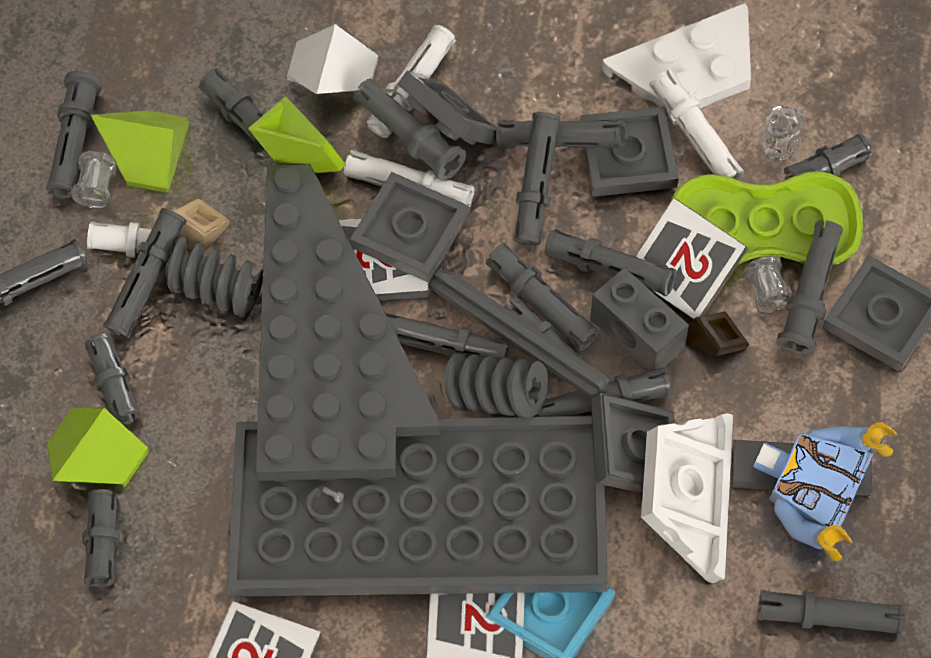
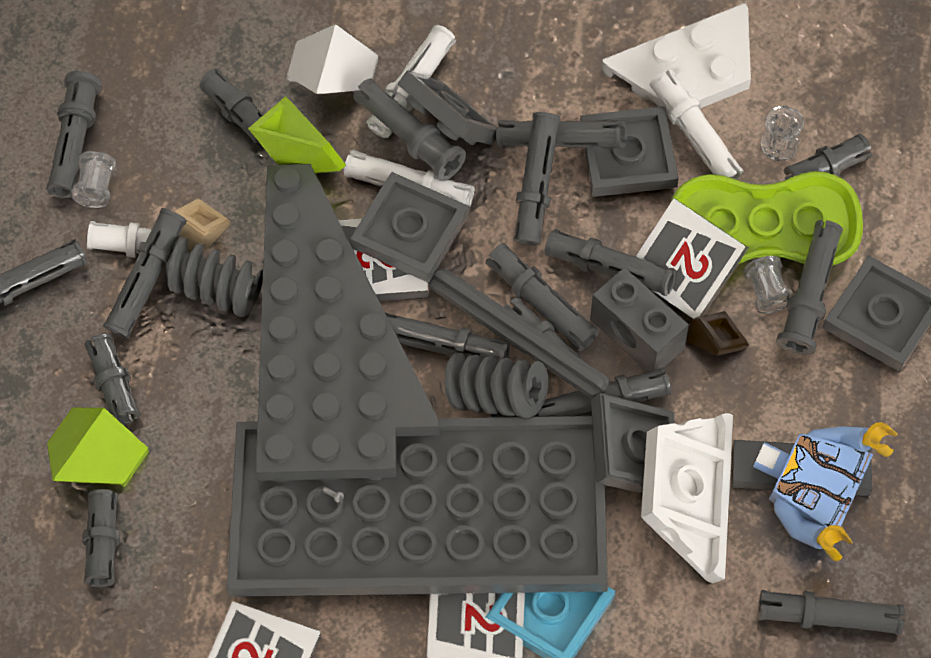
lime slope [91,110,190,193] -> none

